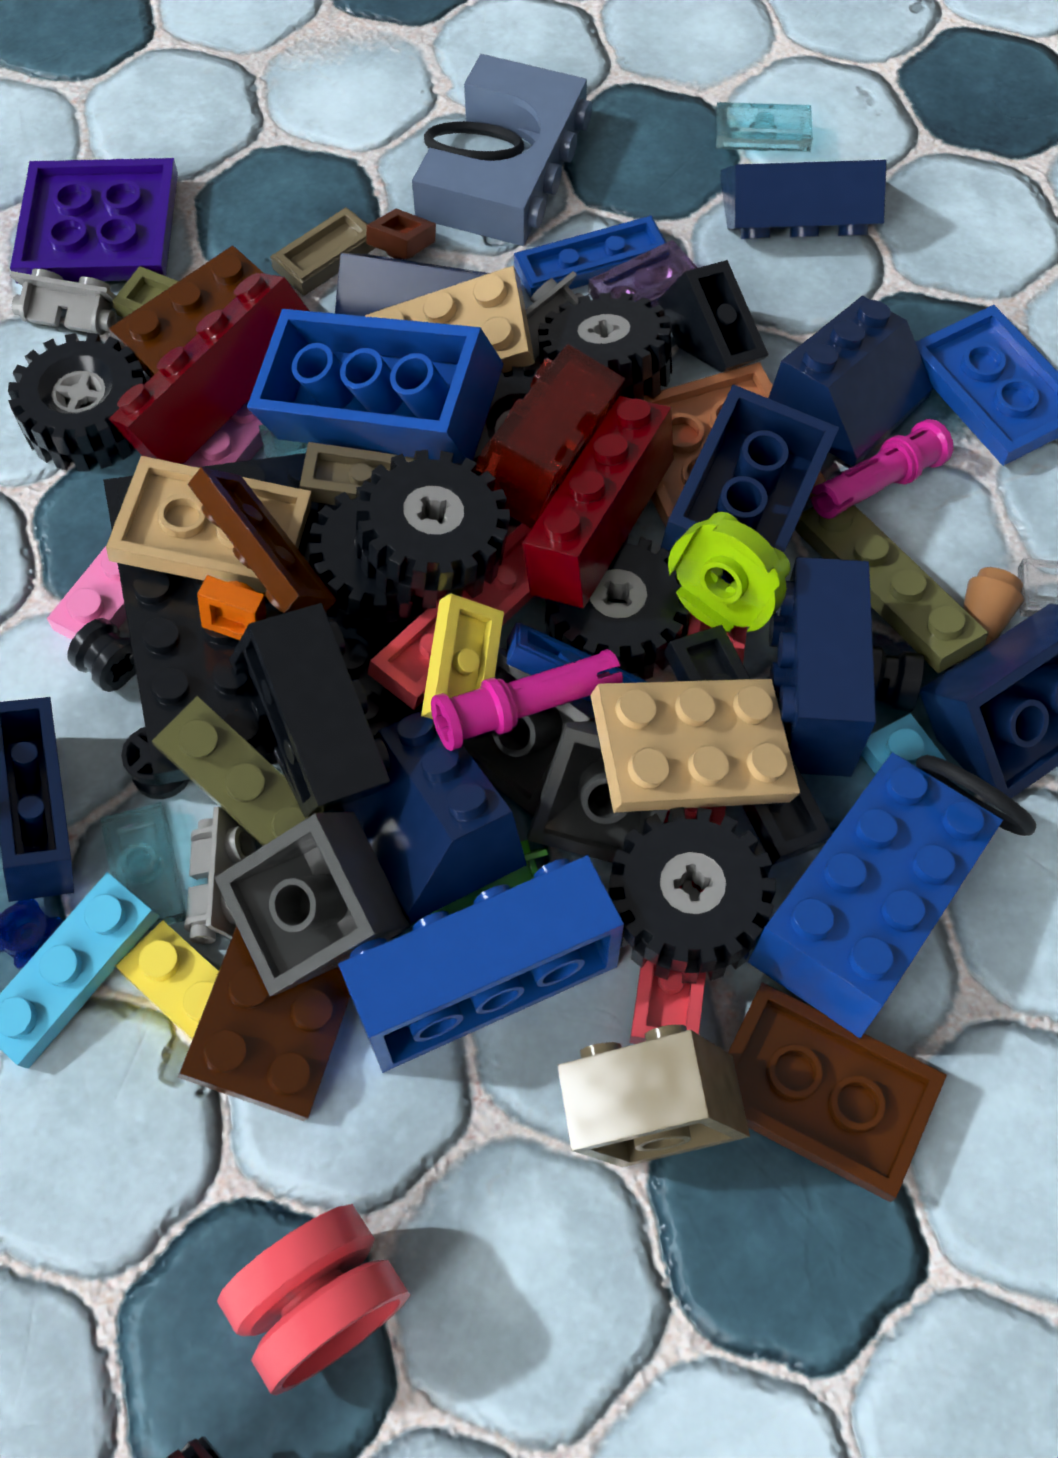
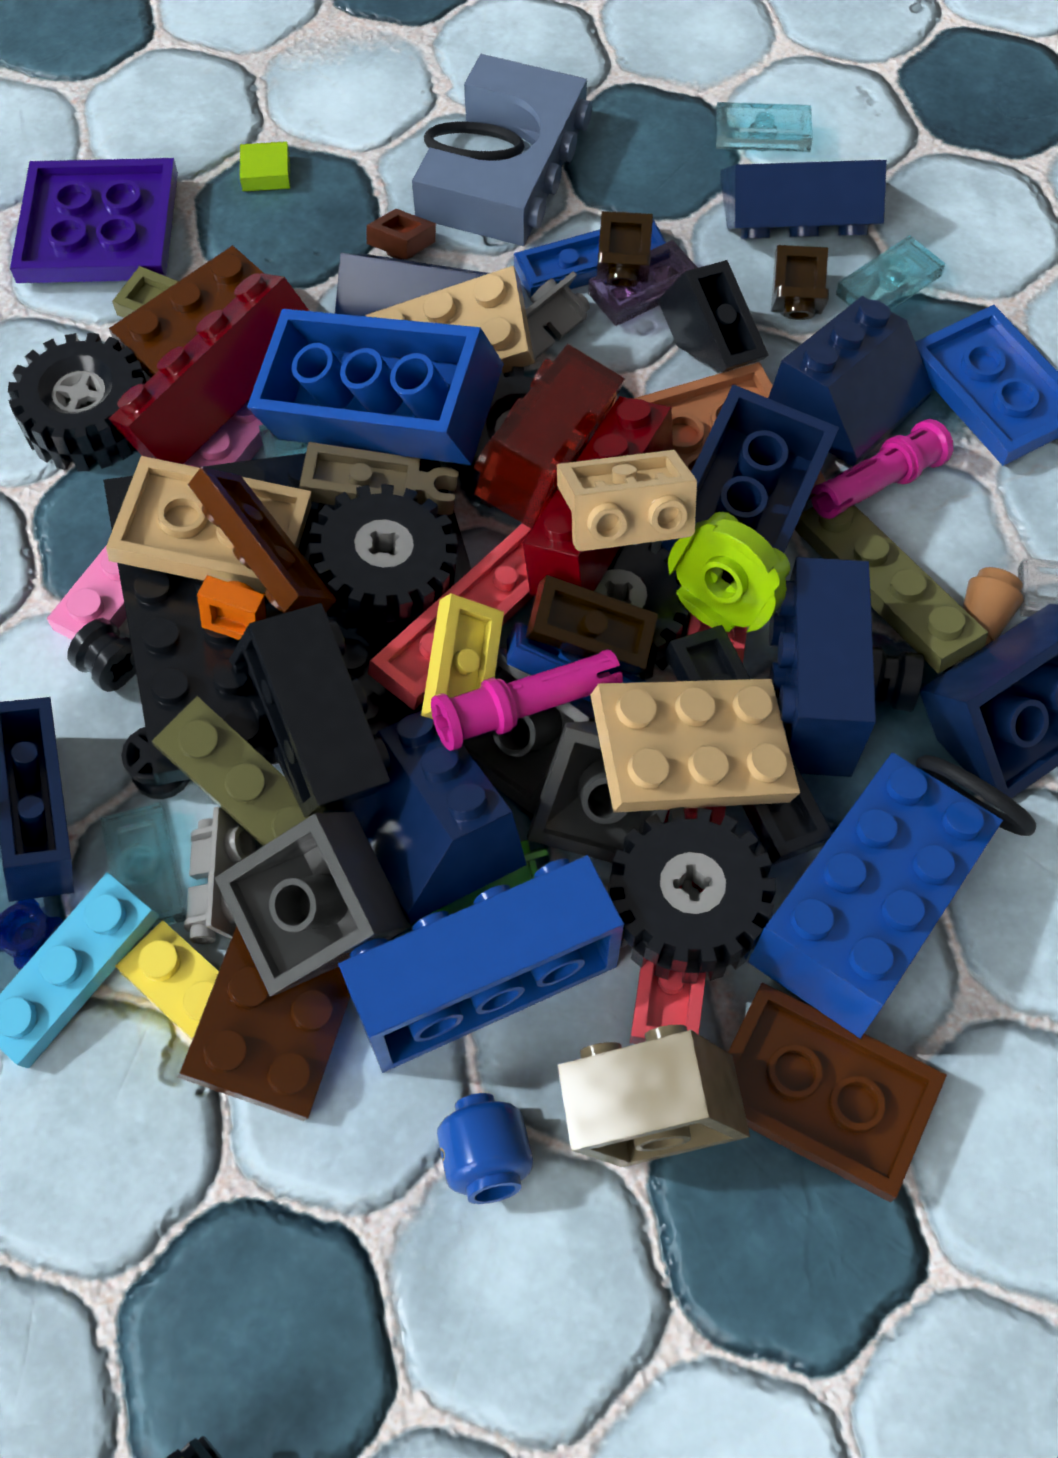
light grey hinge [10,269,116,335] -> none
coral wheel [217,1204,411,1396] -> none
dark tan tile [270,207,376,296] -> none
black wheel [355,450,510,608] -> none
black wheel [537,292,672,413] -> none
medium azure plate [861,713,946,775] -> none
none -> lime tile [240,141,290,191]
none -> blue head [437,1093,533,1204]
none -> dark brown plate [525,575,658,675]
none -> tan bracket [557,450,697,551]
none -> dark brown bracket [597,211,653,287]
none -> dark brown bracket [771,245,829,320]
none -> clear light blue plate [836,235,946,310]

